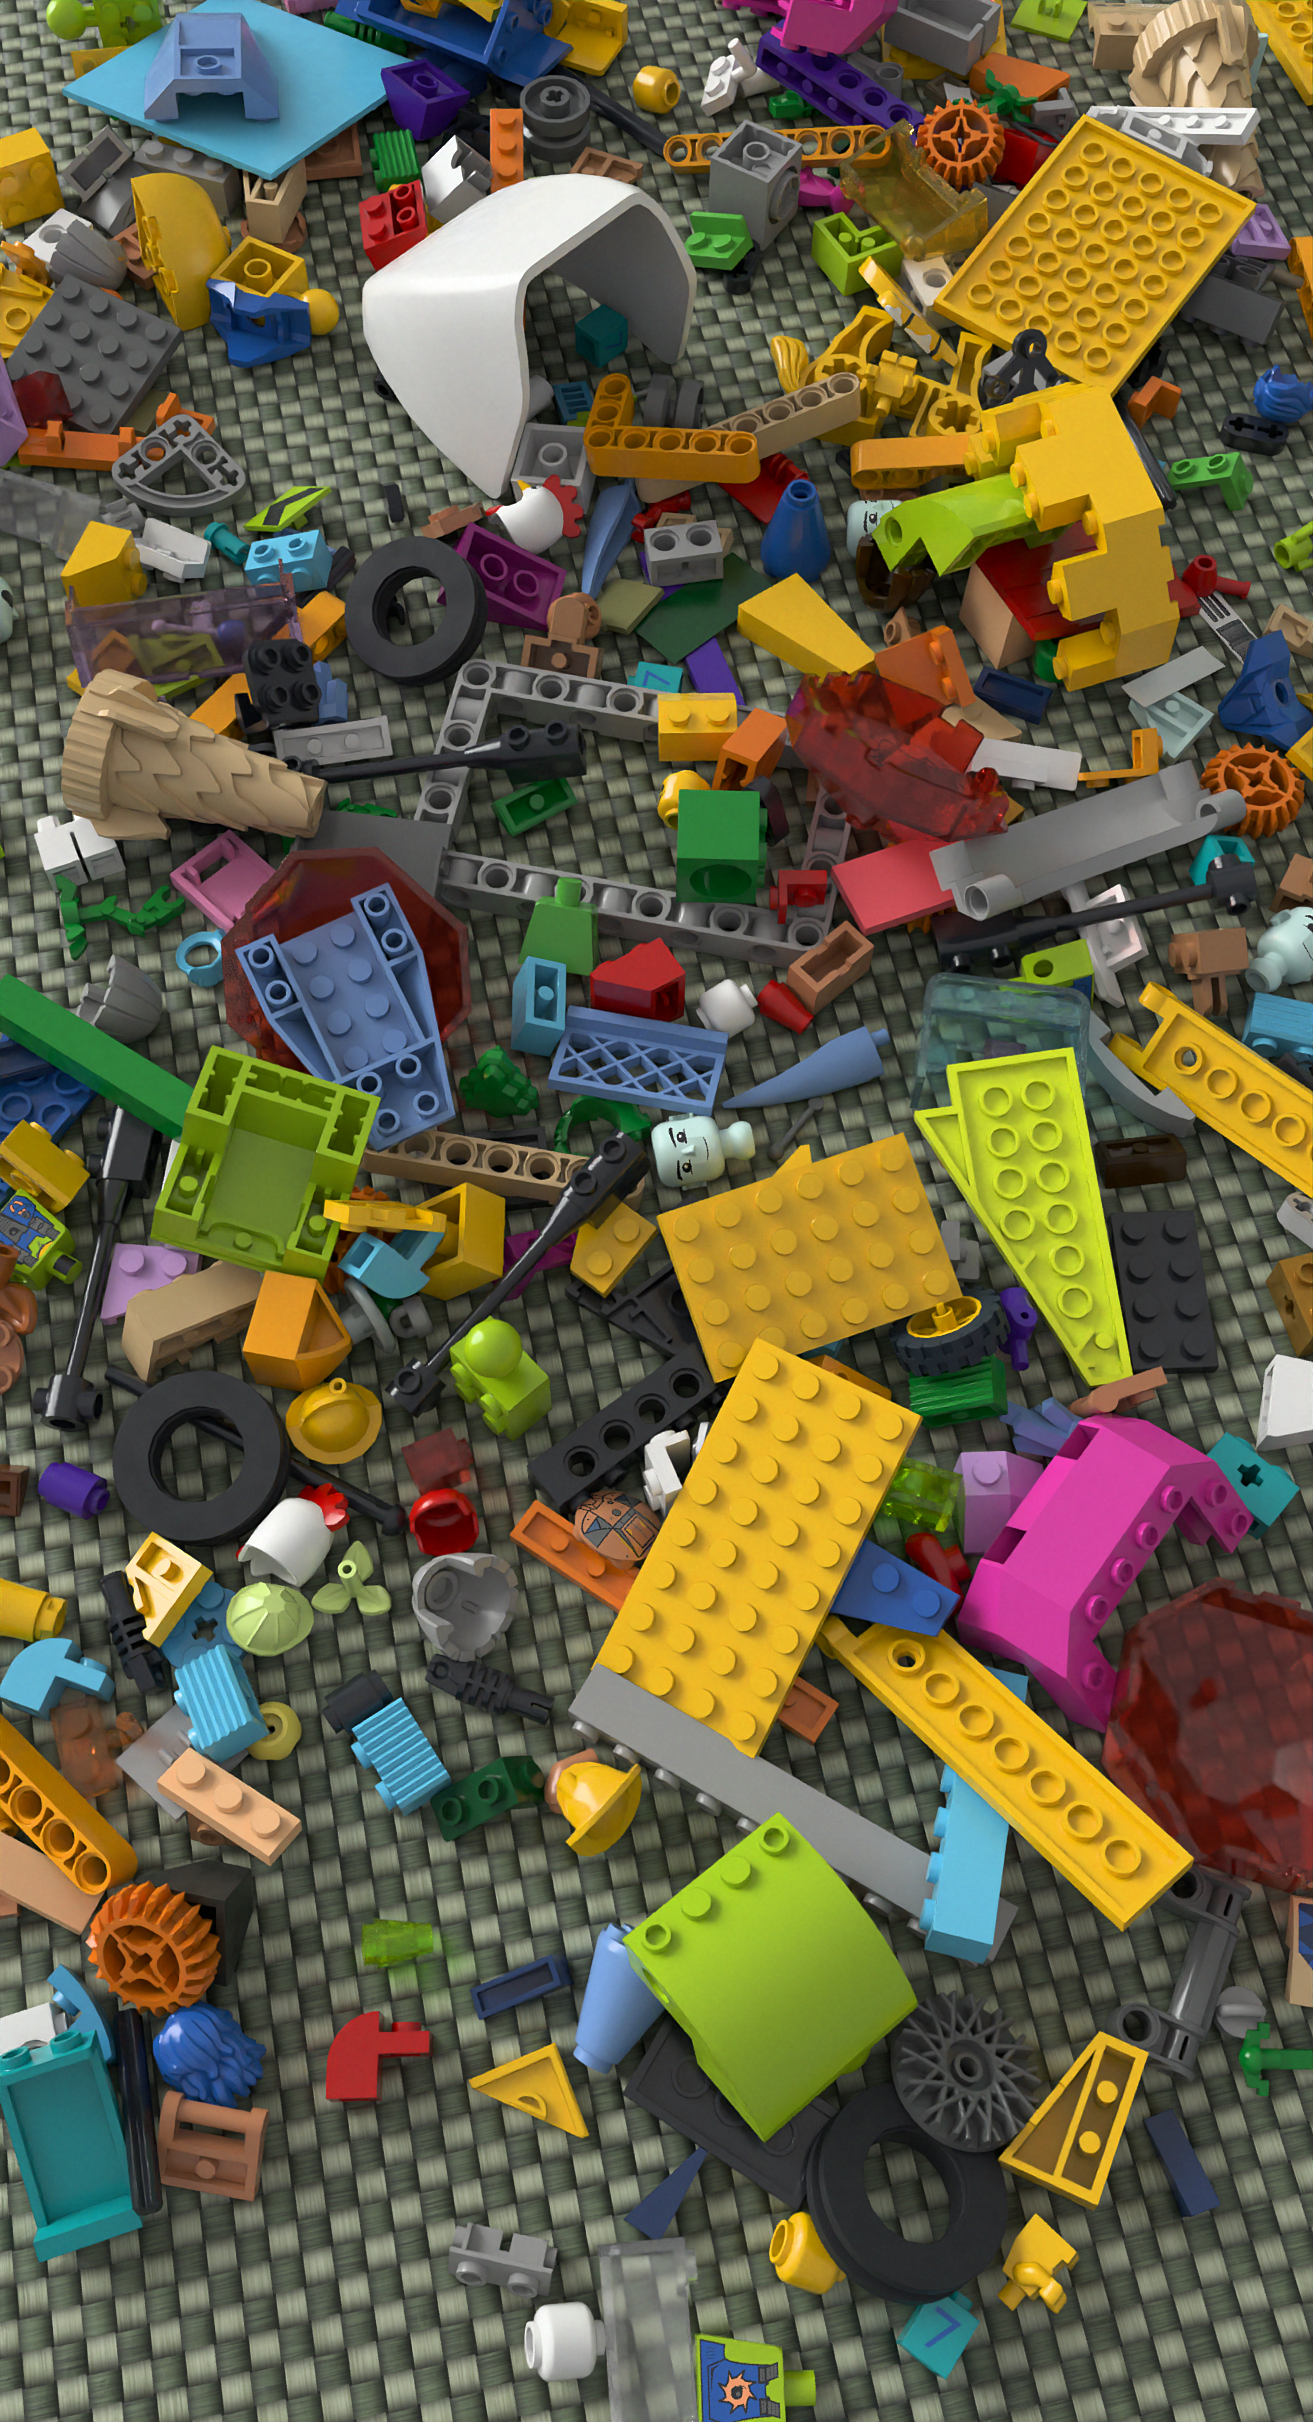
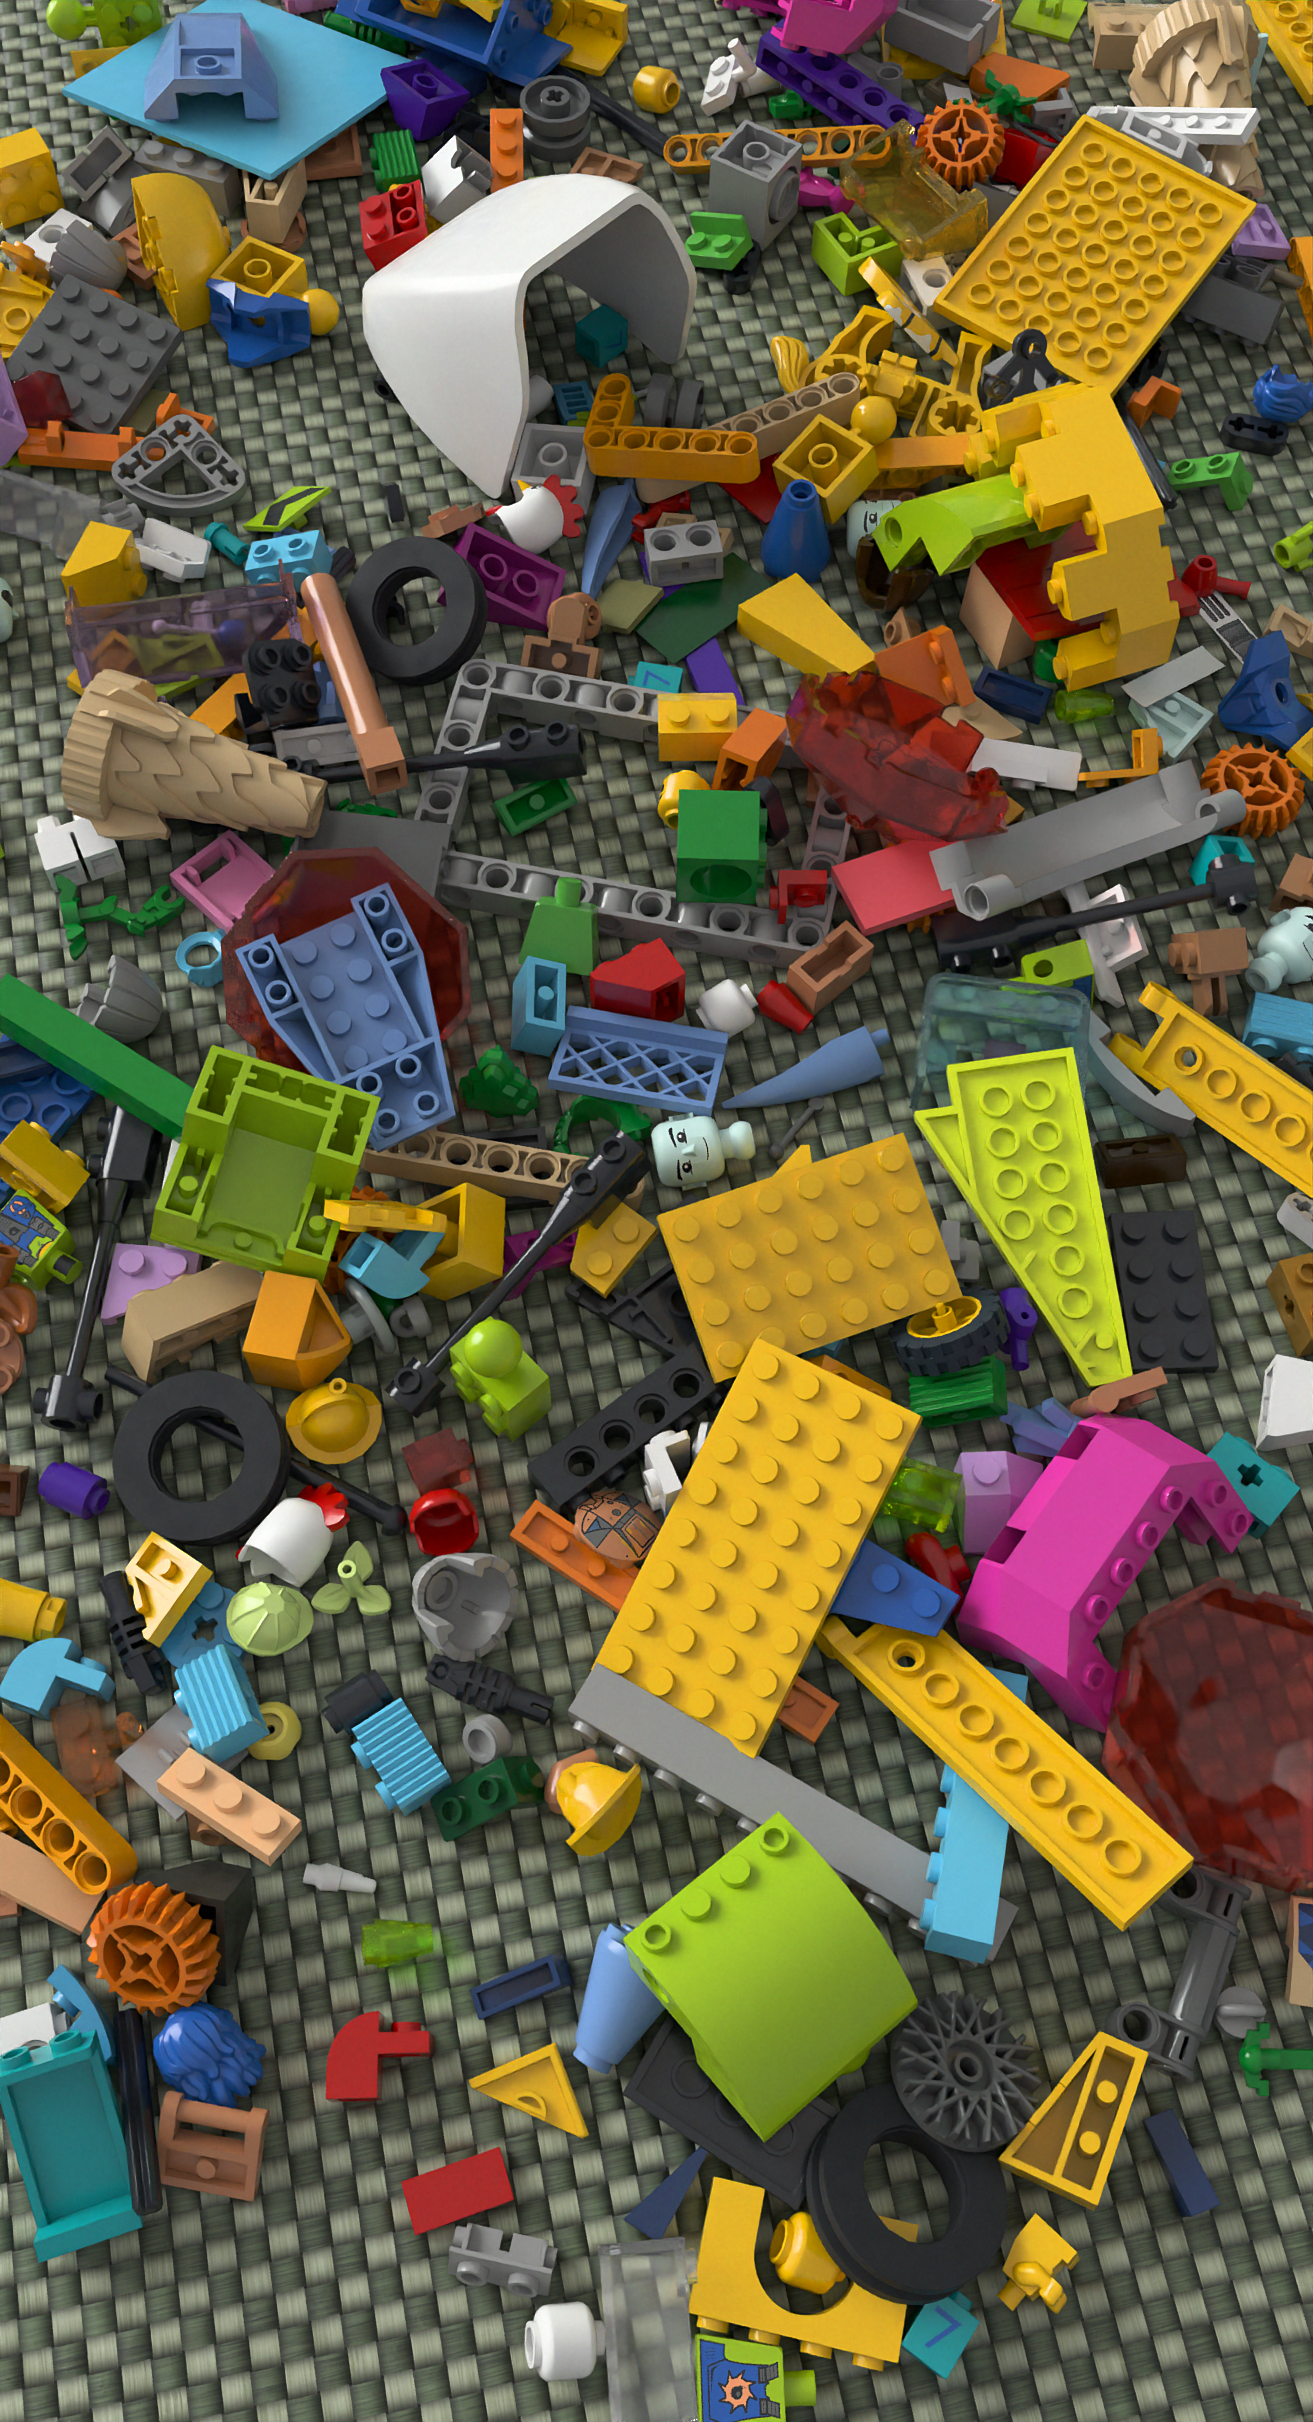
none -> nougat brick [300,573,409,796]
none -> white piece [302,1863,377,1894]
none -> red tile [401,2147,515,2236]
none -> light grey tile [462,1714,513,1765]
none -> yellow arch [687,2177,919,2372]
none -> yellow brick [772,396,897,525]
none -> clear neon green cone [1054,688,1113,724]

